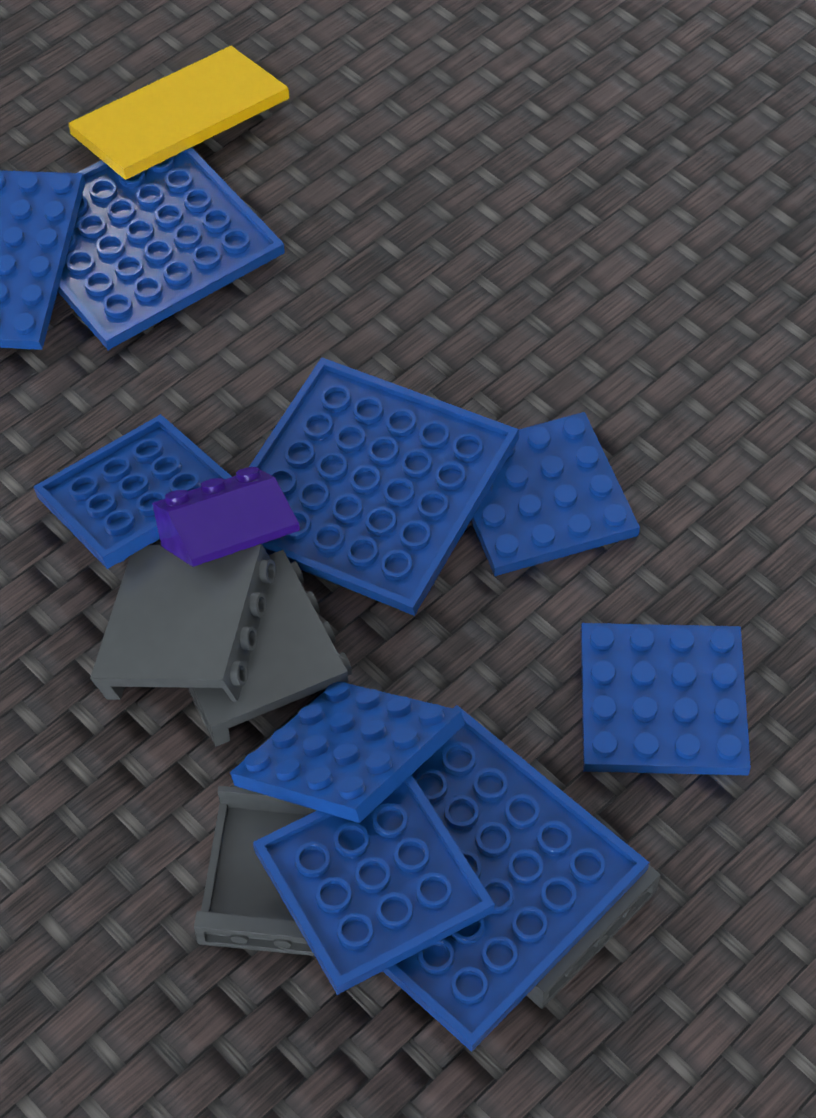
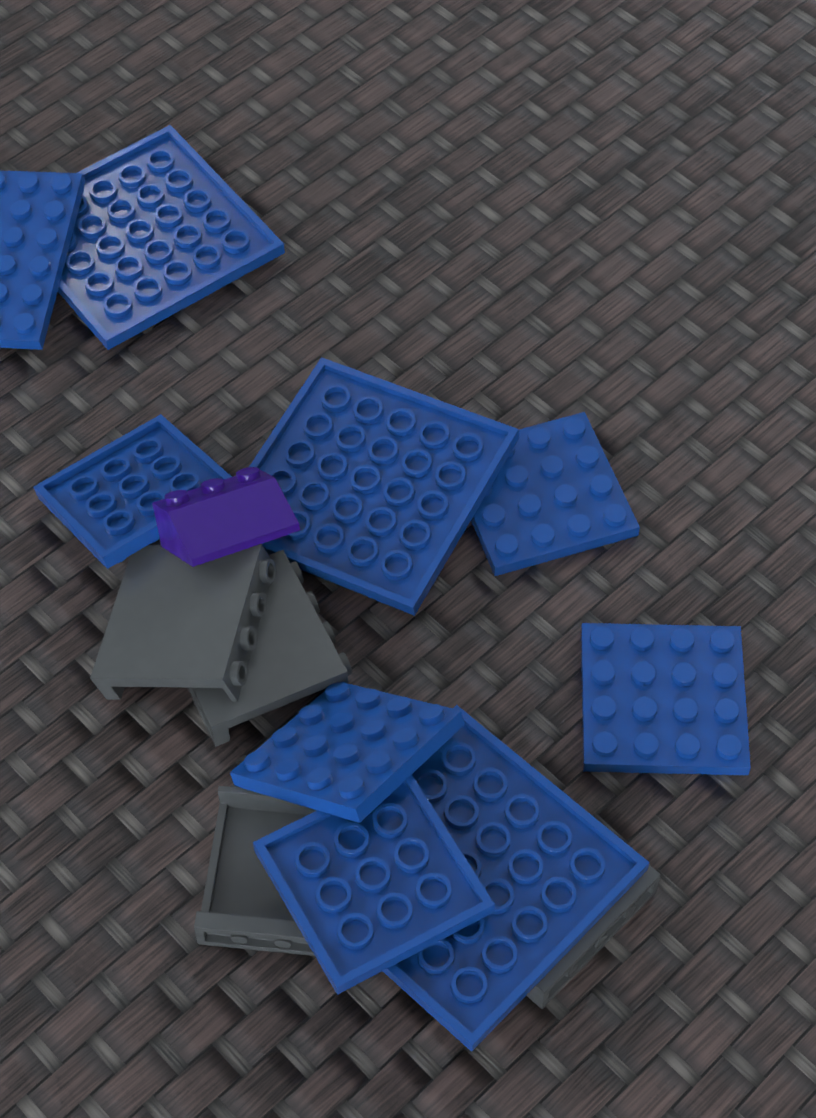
yellow tile [68,46,290,180] -> none

